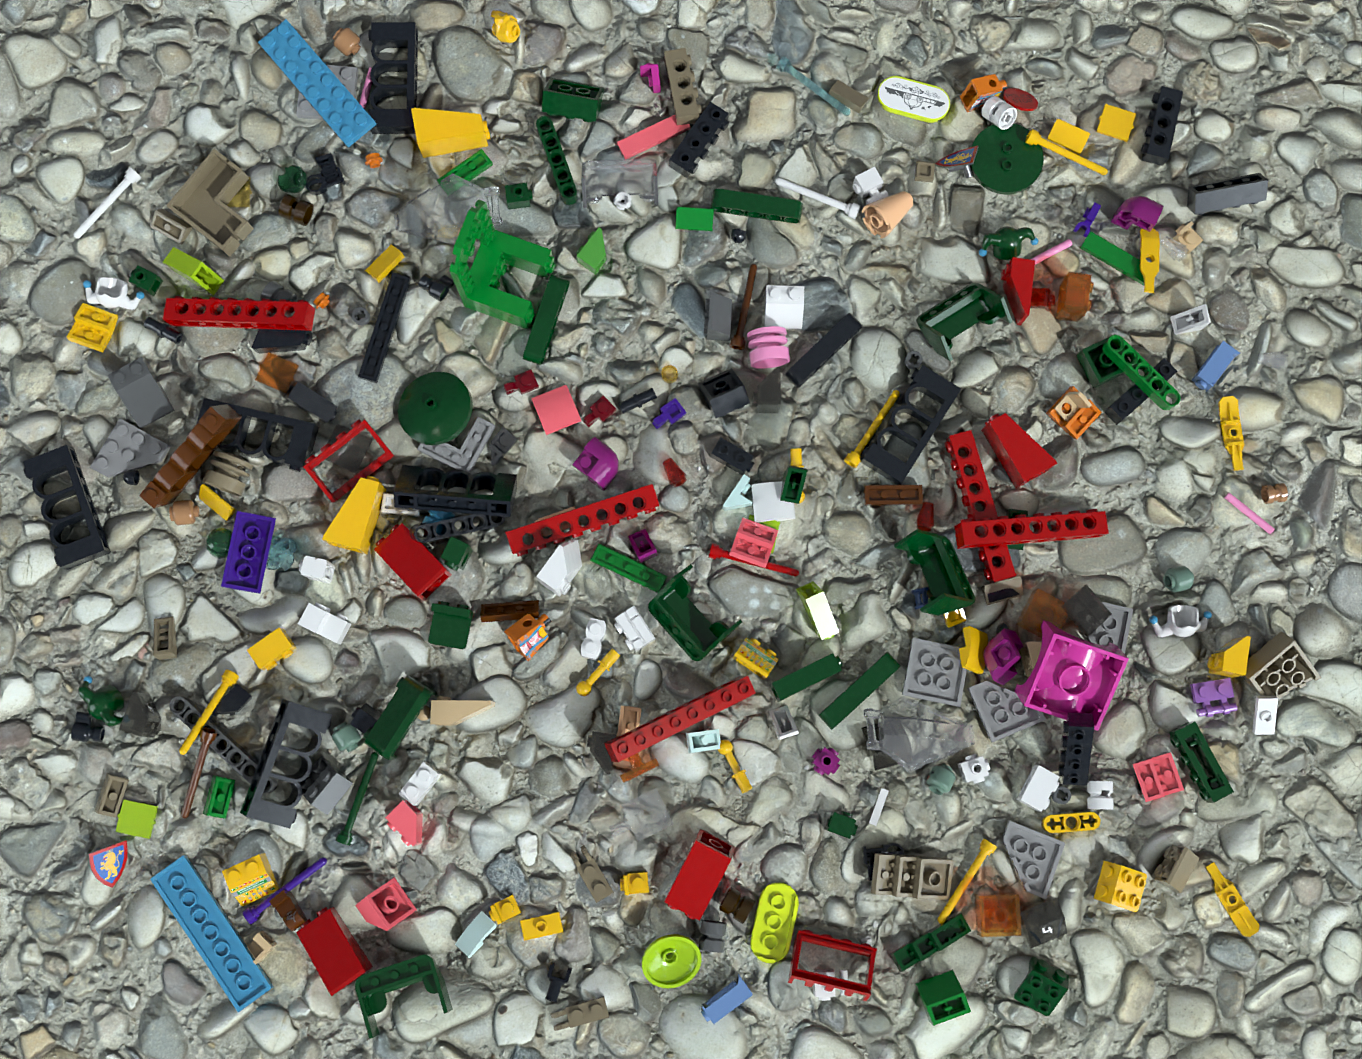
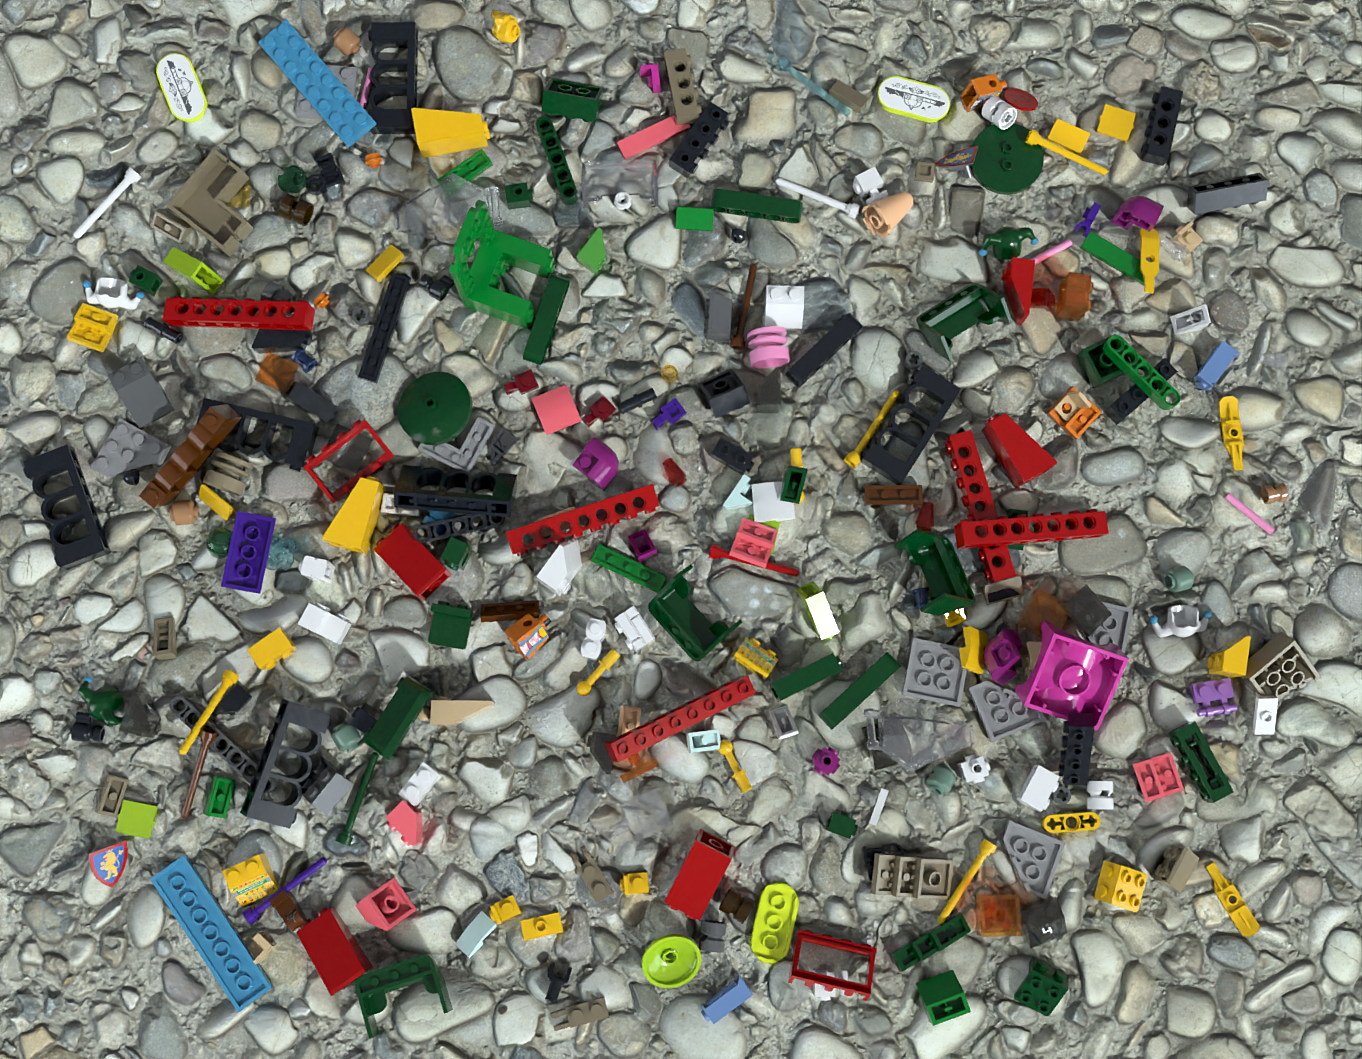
none -> white tile [156,53,208,123]
none -> dark blue bush [291,348,317,373]

